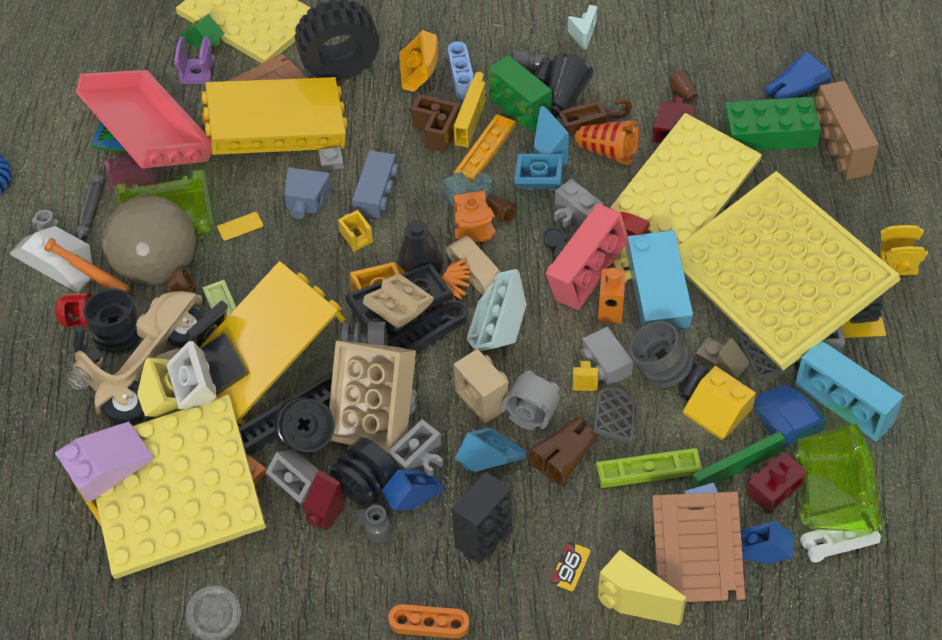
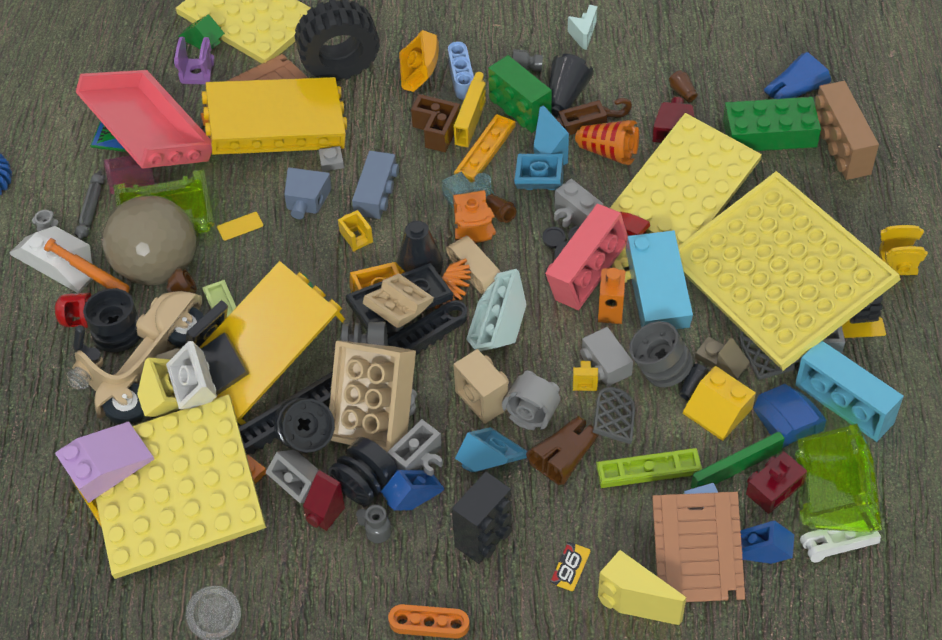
black cone [533,58,552,87] -> none

